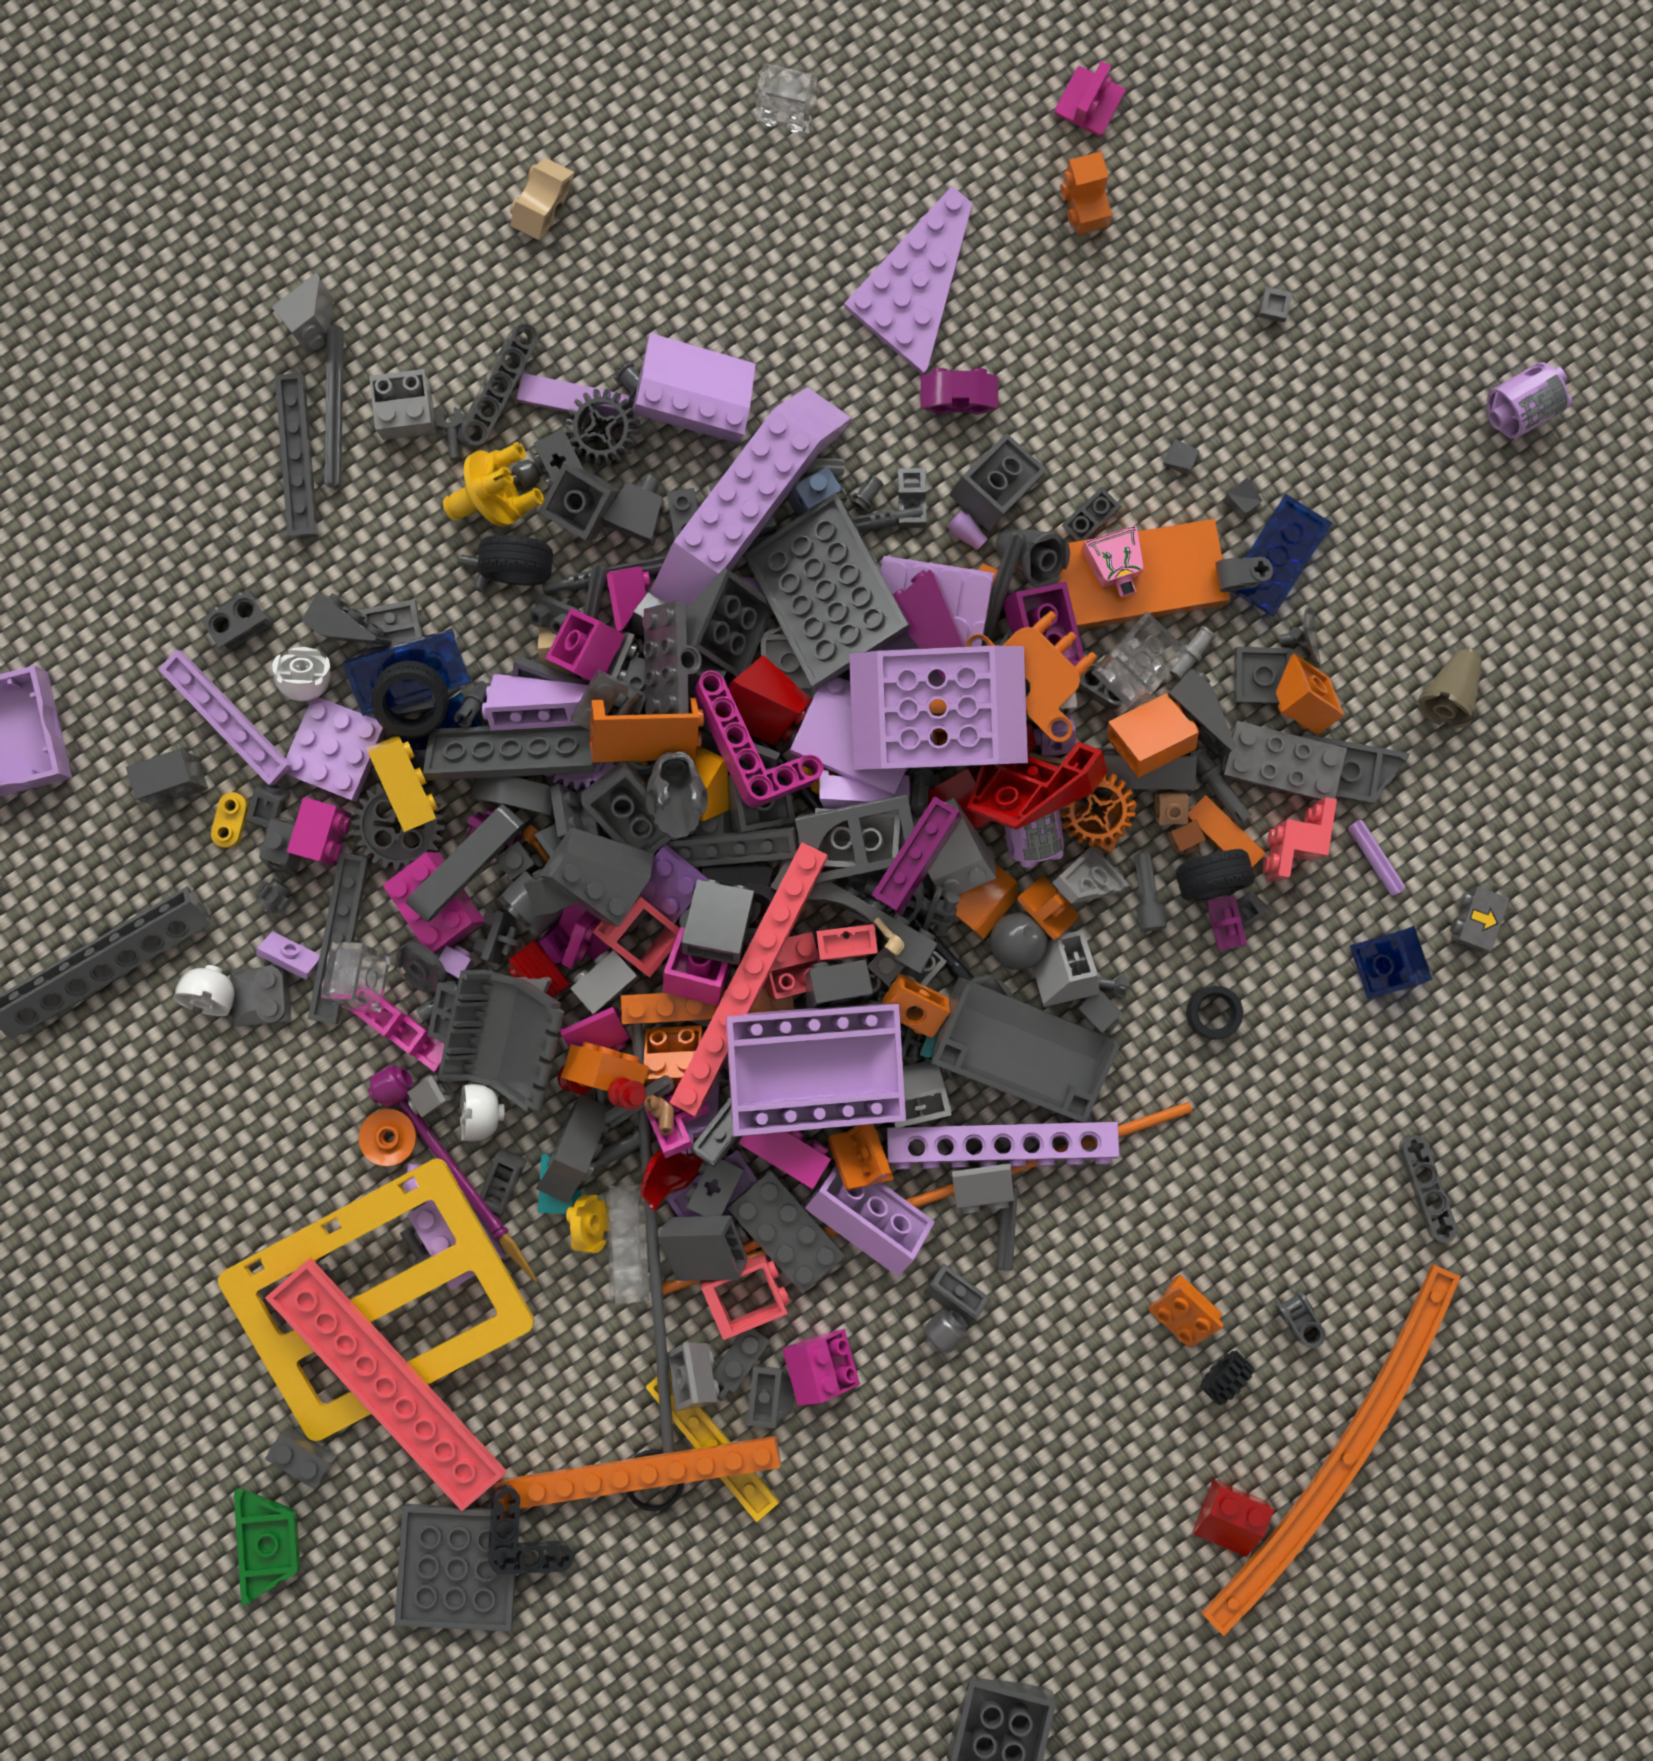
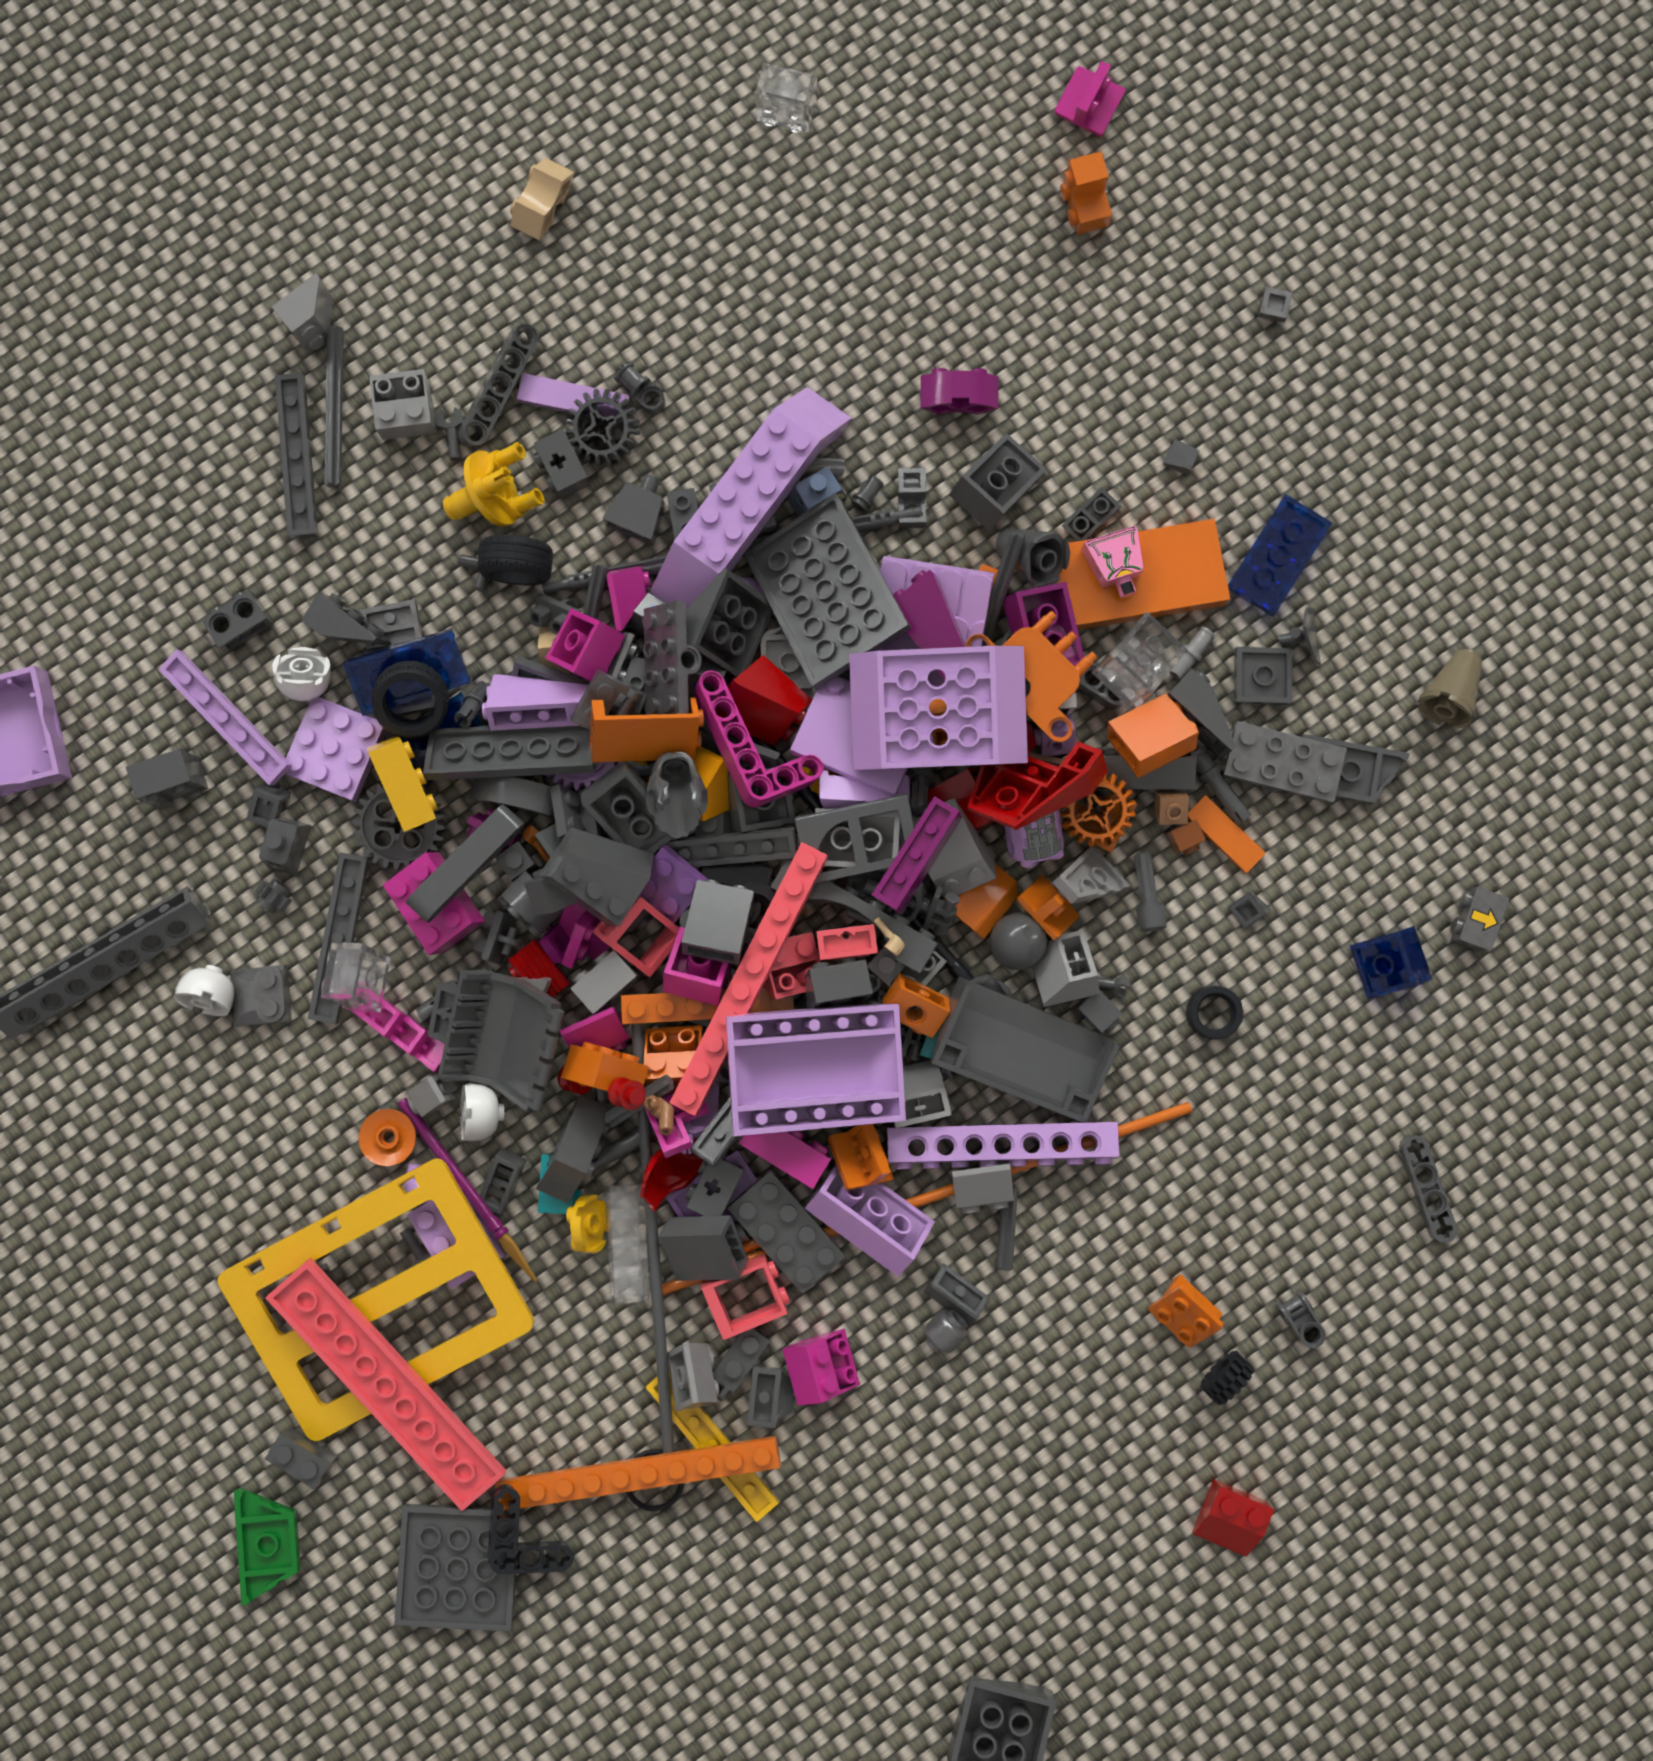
yellow plate [211,792,249,848] -> none
lavender plate [256,931,320,980] -> none
dark pink brick [287,797,351,866] -> none
magenta head [368,1065,413,1107] -> none
dark grey tile [396,942,447,993] -> none
lavender plate [439,945,474,980] -> none
dark grey piece [511,459,541,490] -> none
dark grey slope [538,462,621,541] -> none
lavender slope [633,333,756,443] -> none
lavender wing [844,186,973,375] -> none
lavender cone [946,510,988,551] -> none
black tyre [1175,849,1255,902] -> none
orange piece [1201,1264,1461,1636] -> none
magenta hips [1206,895,1247,951] -> none
dark grey piece [1215,557,1273,592] -> none
dark grey slope [1223,477,1262,520] -> none
coral bracket [1263,797,1337,882] -> none
orange slope [1276,653,1344,735] -> none
lavender axle [1348,820,1405,896] -> none
lavender cylinder [1487,362,1573,439] -> none

